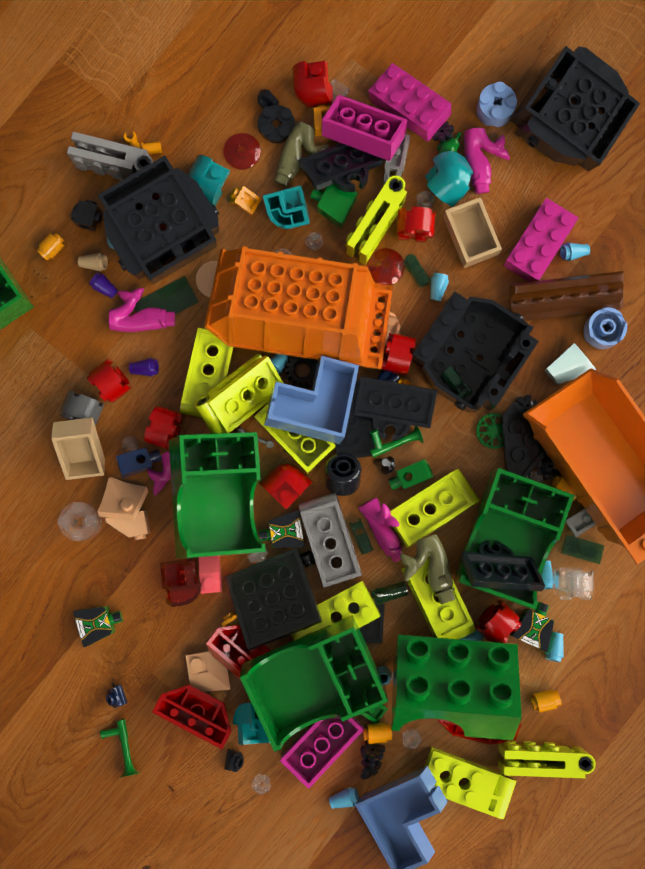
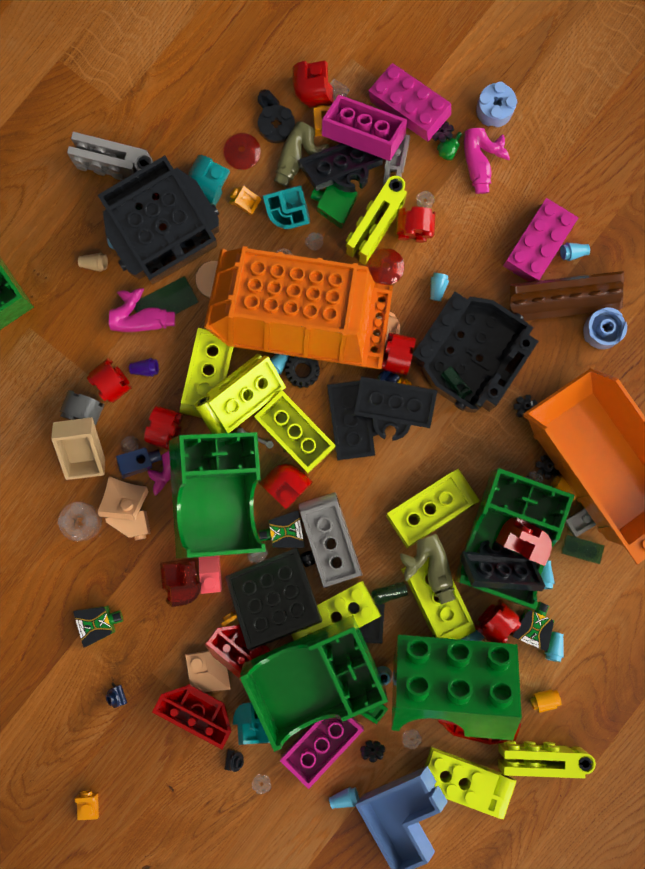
light orange brick [36,232,65,261] -> none
black brick [71,200,102,232] -> none
dark purple cone [89,272,118,299] -> none
green piece [100,719,140,777] -> none
light orange piece [124,131,162,155] -> none
medium blue piece [264,356,359,444] -> none
black head [324,453,362,496] -> none
clear green bar [349,518,374,555] -> none
dark pink piece [358,497,403,562] -> none
black plant [360,759,382,780] -> none
light orange brick [363,722,392,744] -> none
green piece [370,426,424,458] -> none
black plate [374,456,395,475] -> none
green torso [388,459,434,490] -> none
clear green bar [404,254,431,288] -> none
teal brick [425,151,473,207] -> none
tan piece [443,197,502,268] -> none
green wheel [476,413,503,449] -> none
black plate [501,401,546,478] -> none
black piece [510,46,641,172] -> none
light aqua slope [544,343,596,385] -> none
clear brick [554,567,594,600] -> none
none -> light orange bracket [75,791,99,820]
none -> red brick [496,517,552,566]

